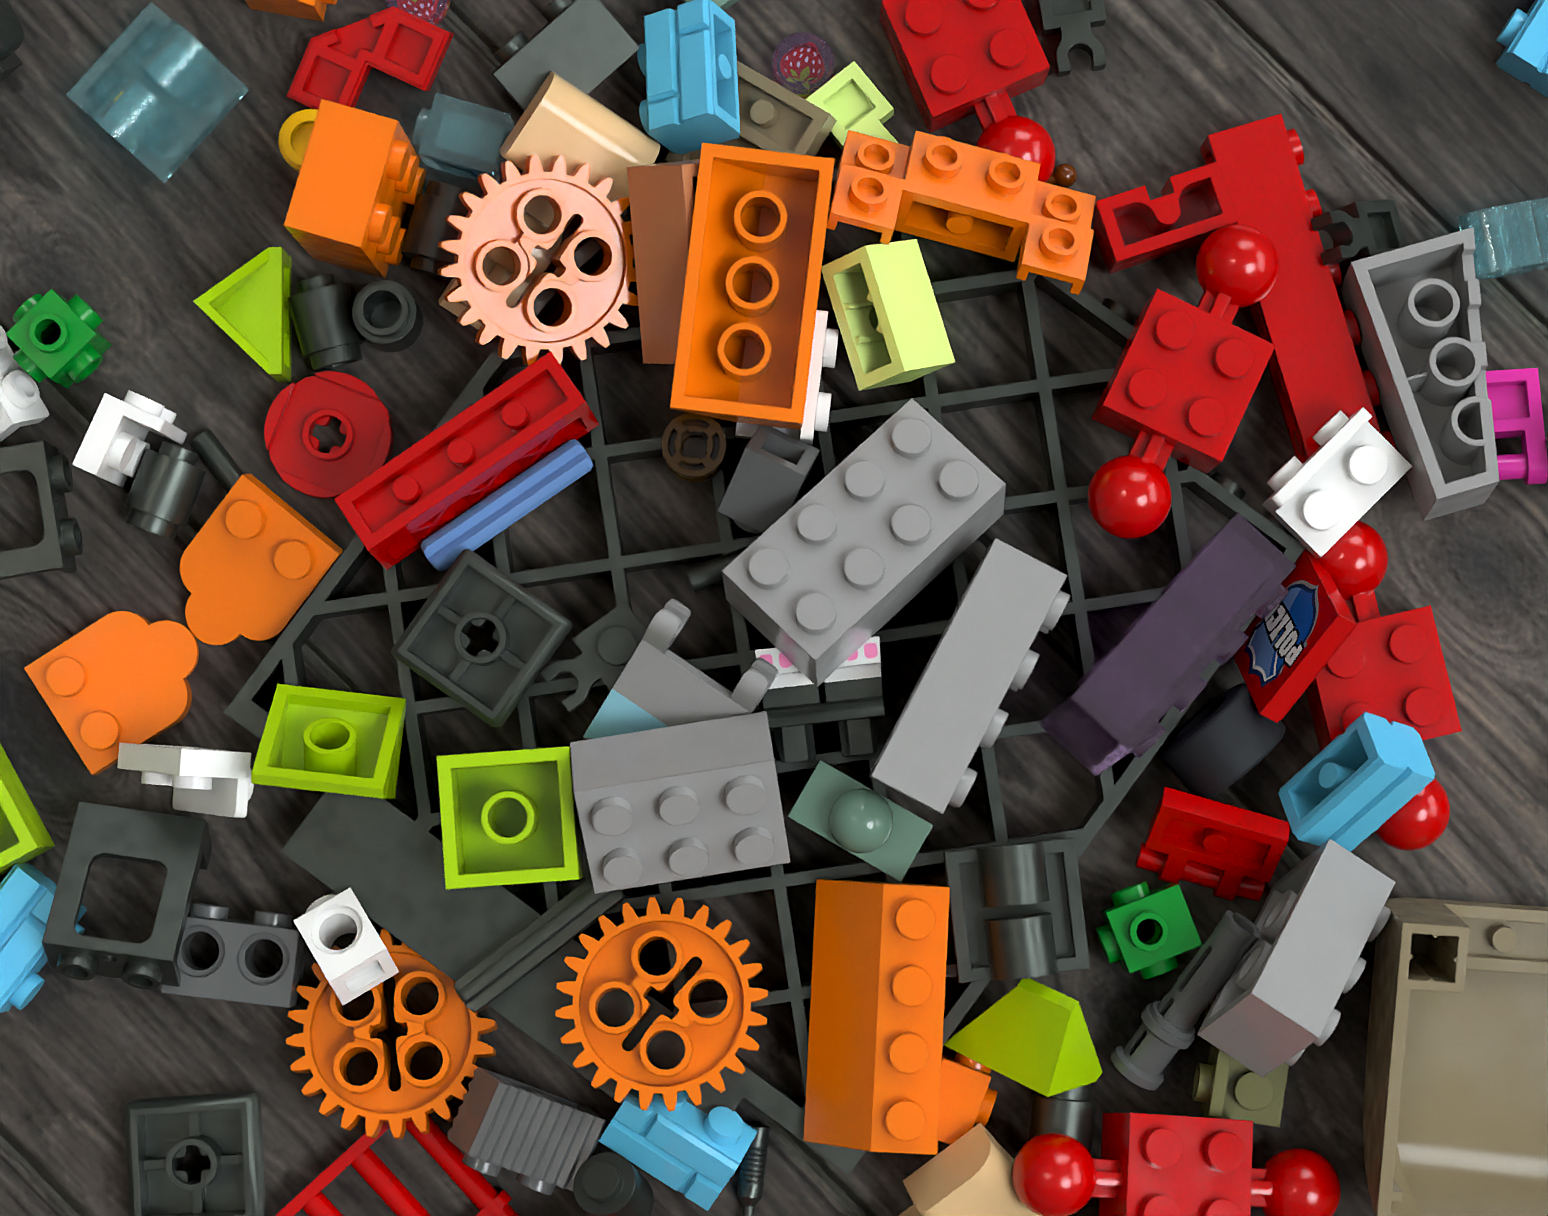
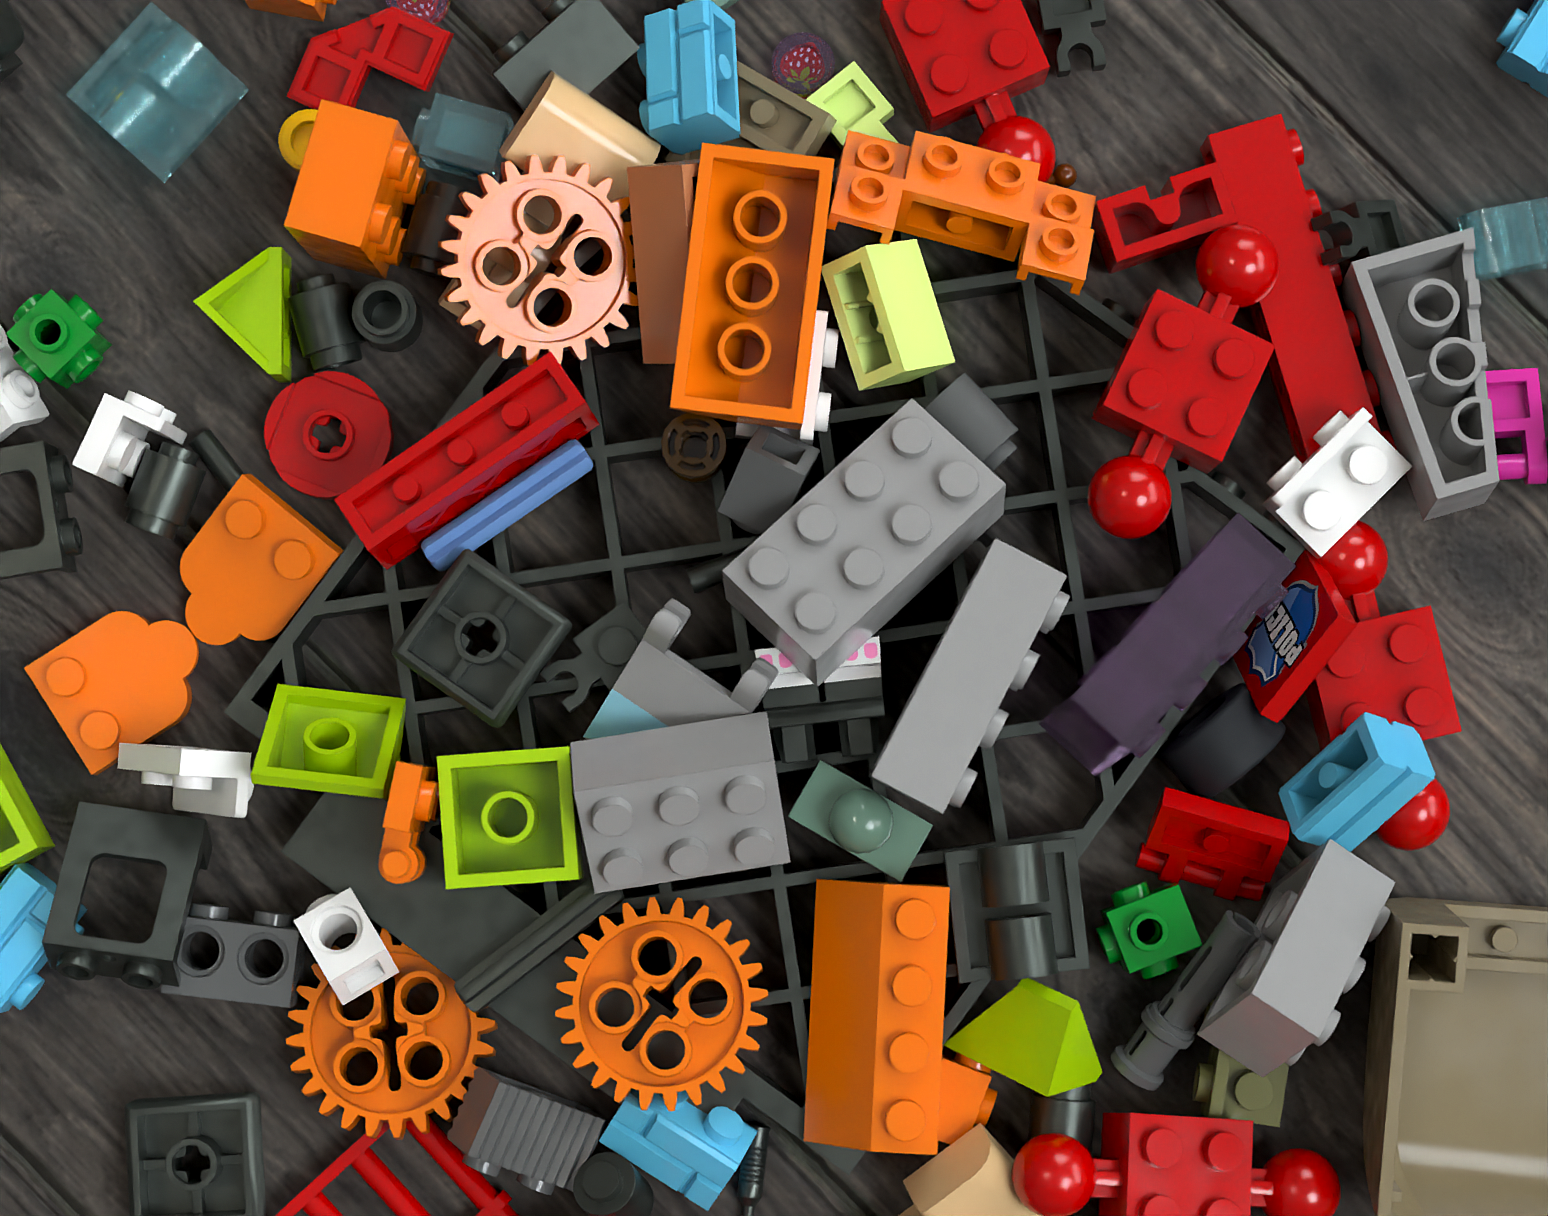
none -> orange plate [378,761,440,884]
none -> dark grey brick [924,373,1019,472]

